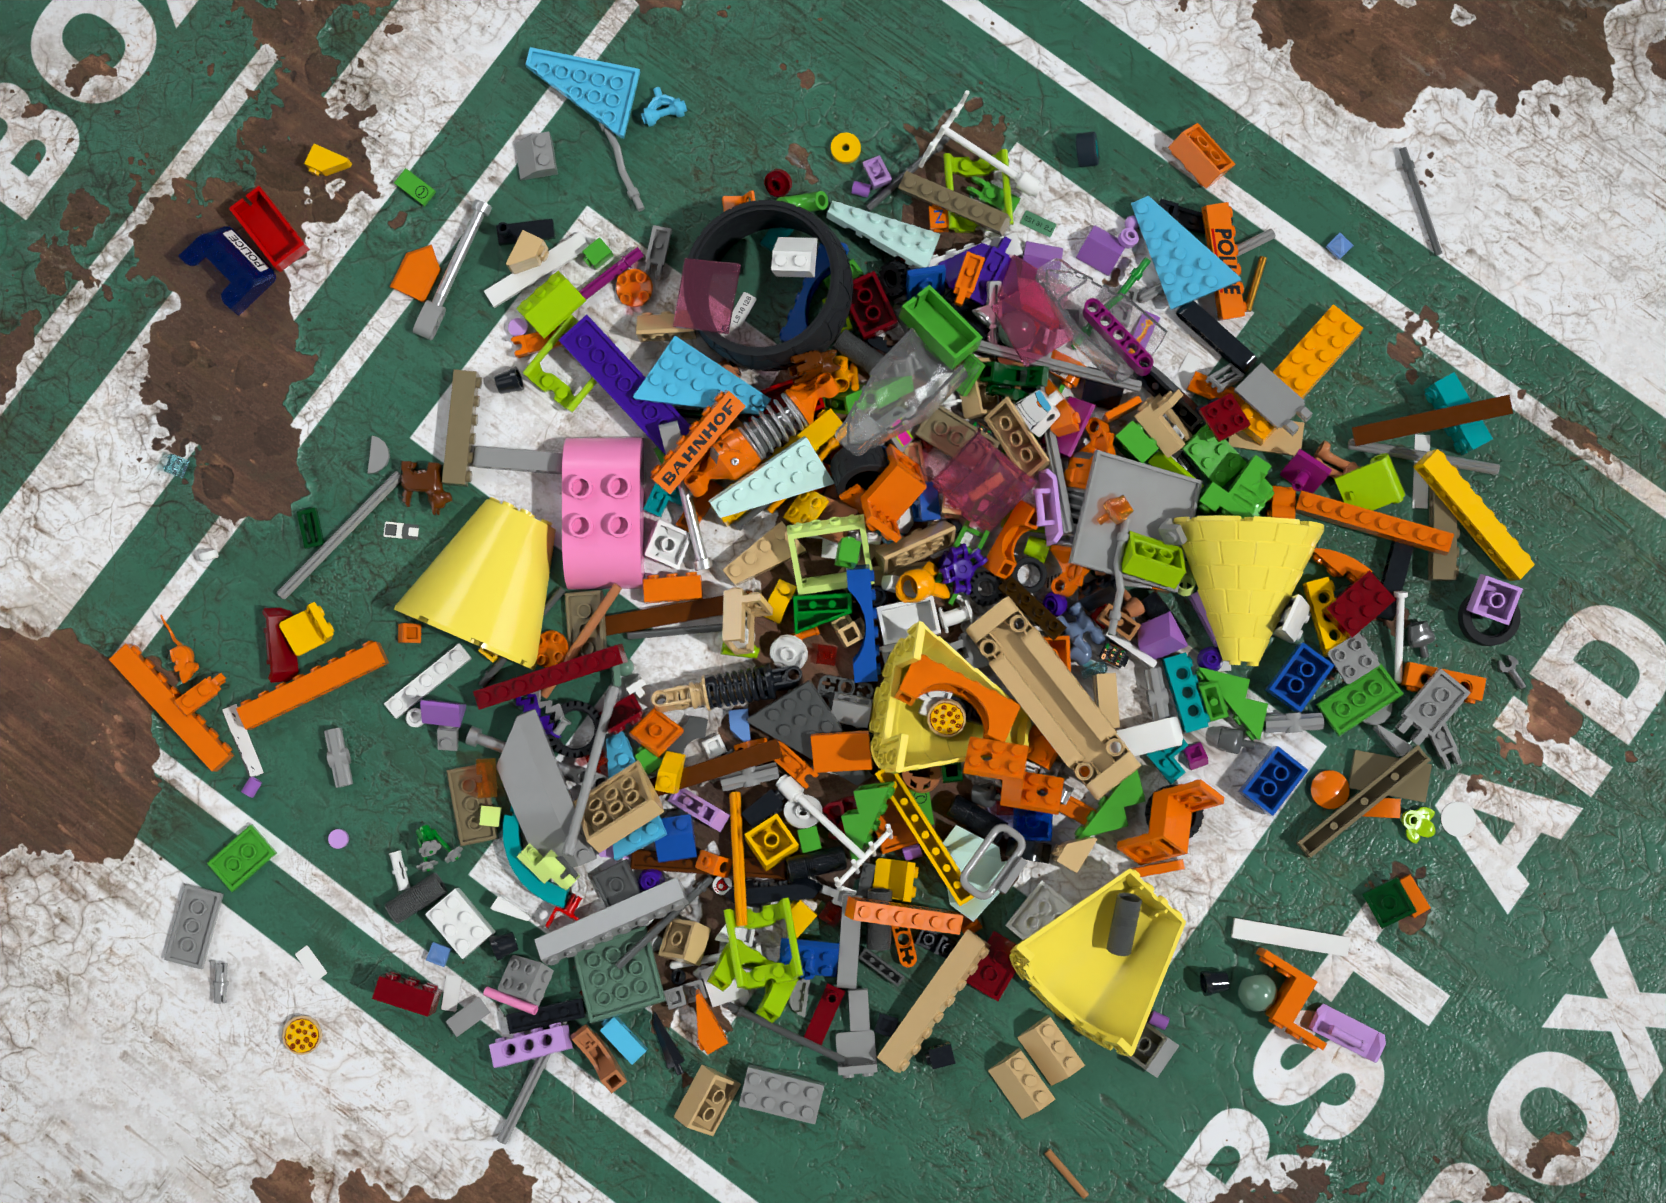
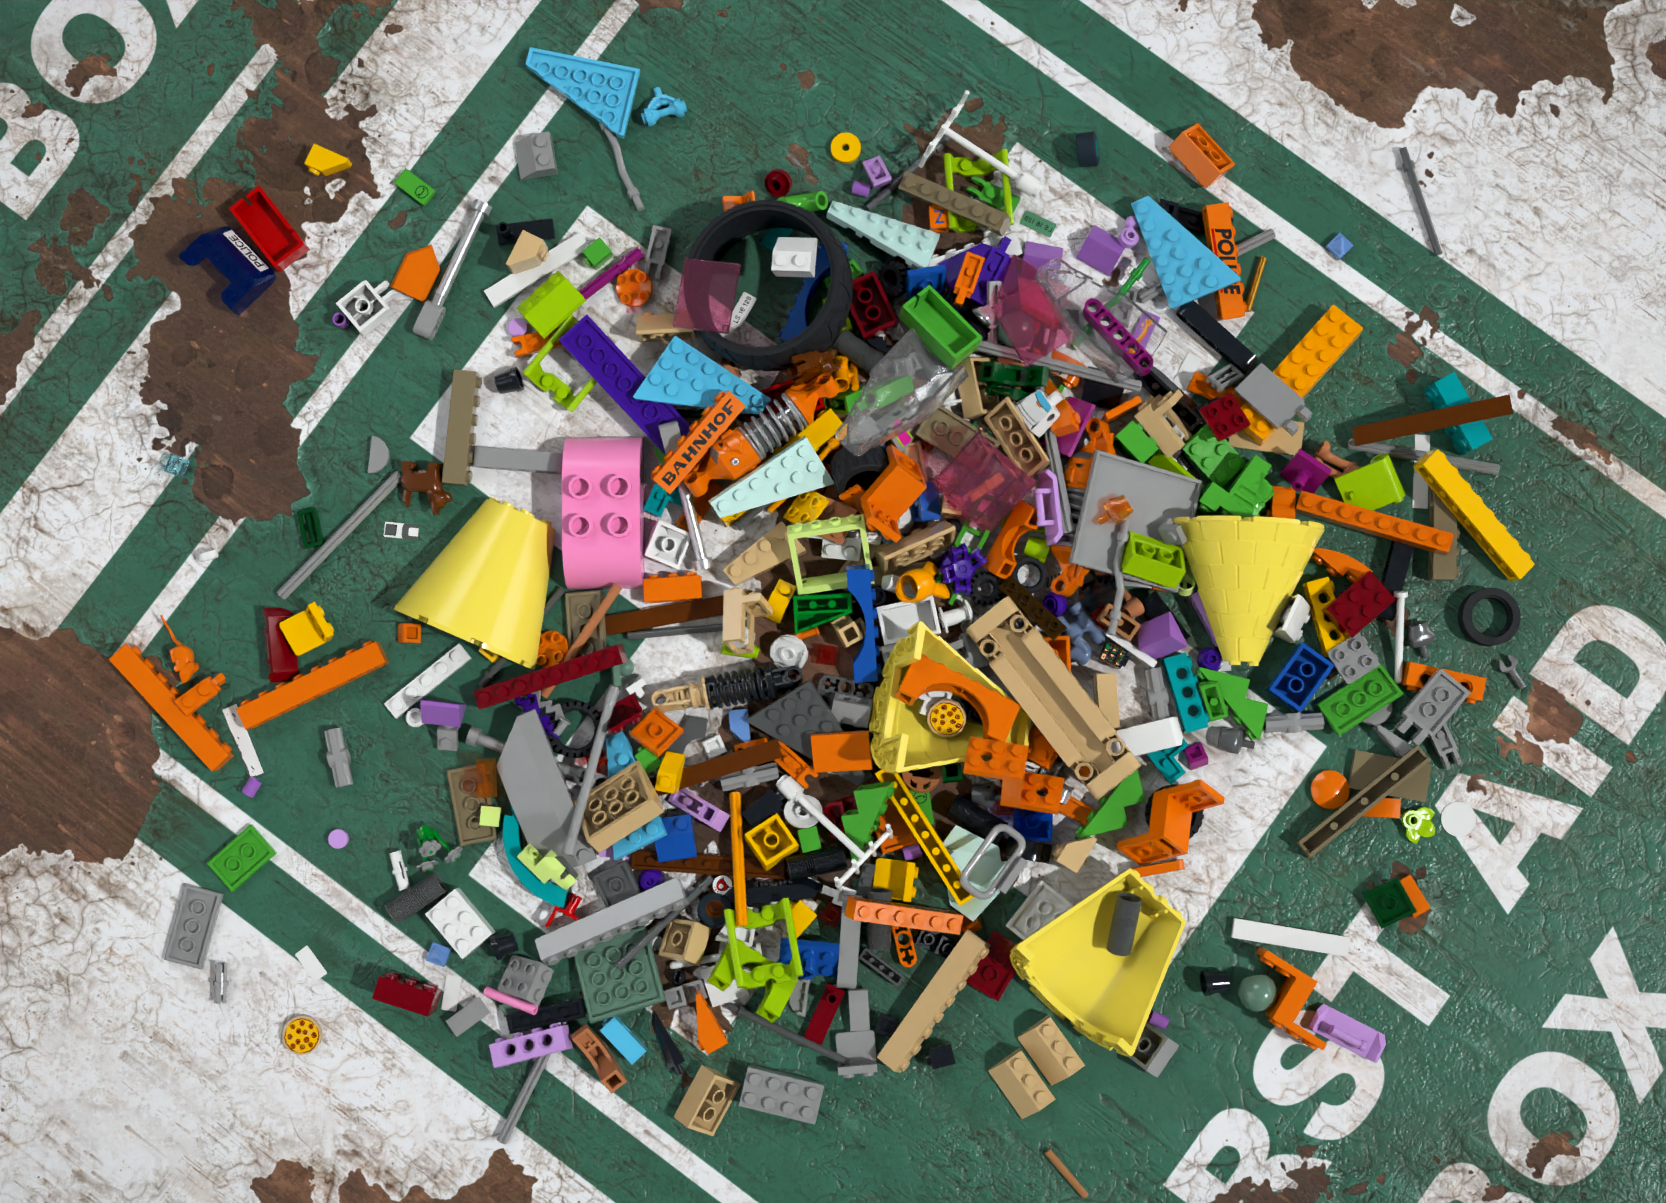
white slope [490,895,533,921] -> none
orange bracket [695,850,733,878] -> none
bright green brick [834,537,861,569] -> none
bright green tile [951,354,985,396] -> none
clear light blue arm [1080,662,1108,679] -> none
blue brick [1238,746,1308,816] -> none
lavender brick [1466,574,1523,625] -> none
none -> medium lavender hinge [333,312,350,329]
none -> white hinge [336,280,397,336]
none -> black wheel [697,893,732,928]

